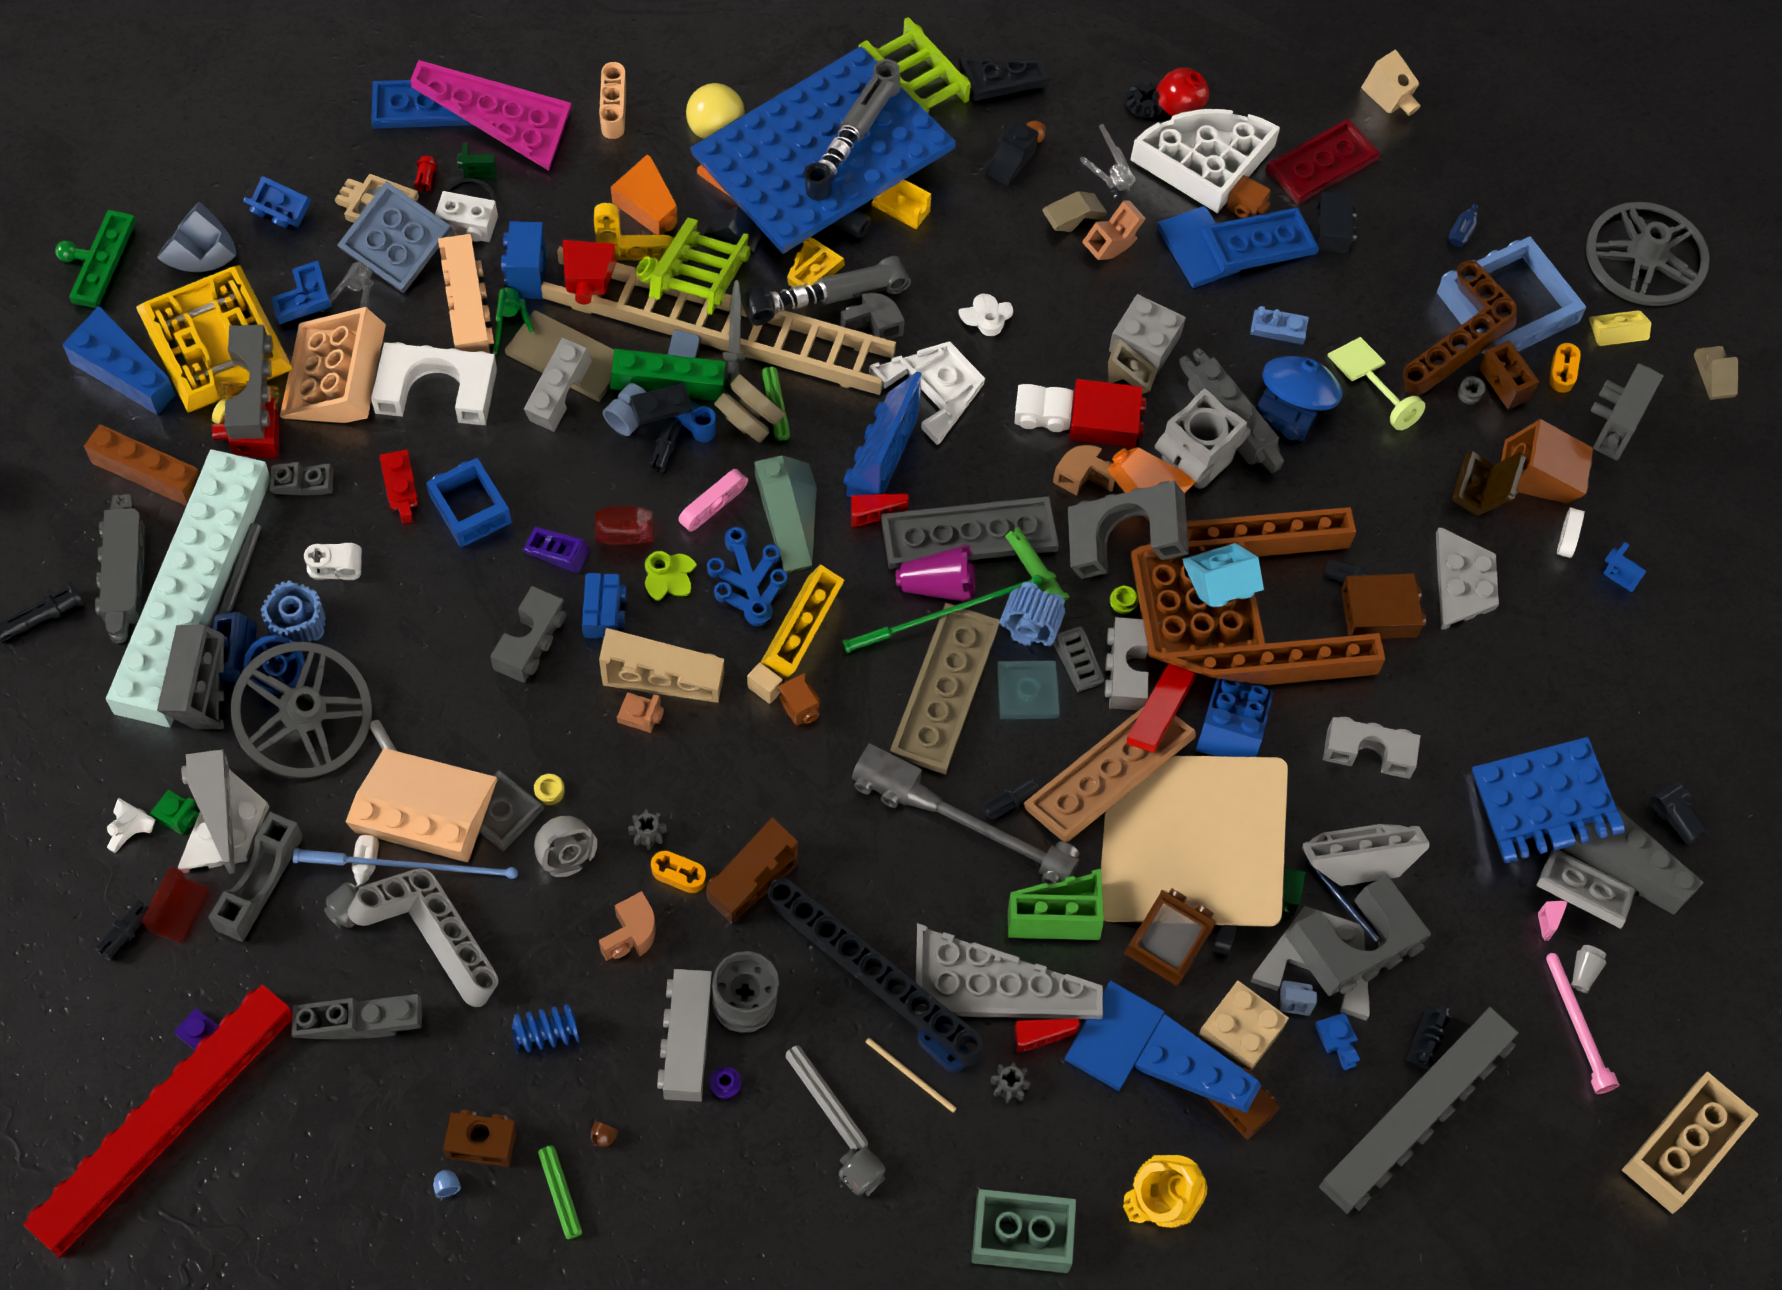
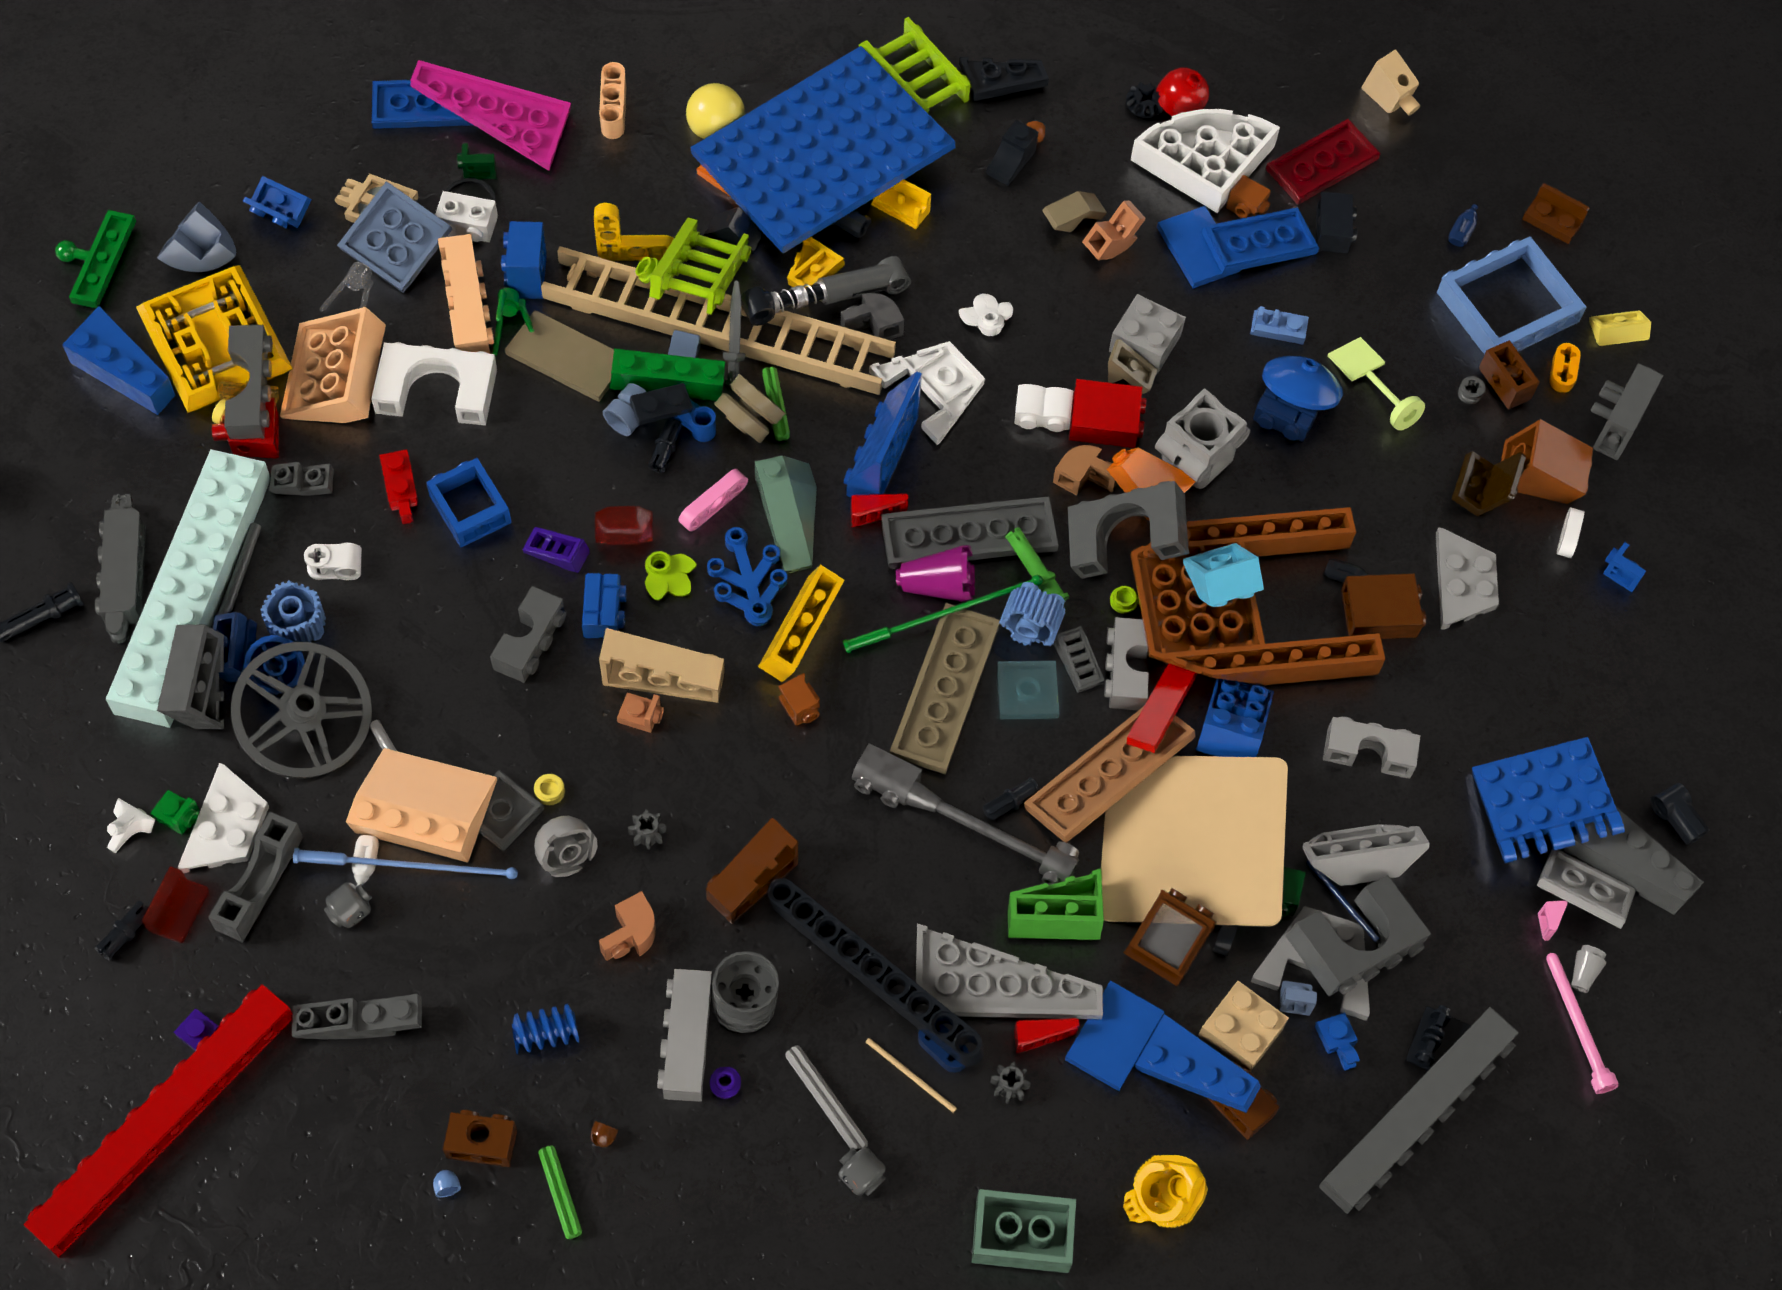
dark orange brick [84,424,200,506] -> none
light grey slope [181,749,235,874] -> none
blue plate [271,260,332,324] -> none
light grey beam [348,868,498,1007] -> none
red pin [414,156,438,192] -> none
light grey arch [524,338,592,432] -> none
red torso [563,240,616,305] -> none
orange slope [611,155,678,235] -> none
light orange beam [651,851,707,893] -> none
tan piece [747,662,782,704] -> none
piece [804,59,901,201] -> none
clear plant [1080,124,1136,191] -> none
dark grey hinge [1179,348,1284,473] -> none
reddish brown beam [1403,260,1517,396] -> none
dark grey wheel [1586,202,1709,306] -> none
tan brick [1622,1071,1759,1214] -> none
dark tan slope [1694,346,1738,400] -> none
none -> reddish brown bracket [1522,183,1590,244]

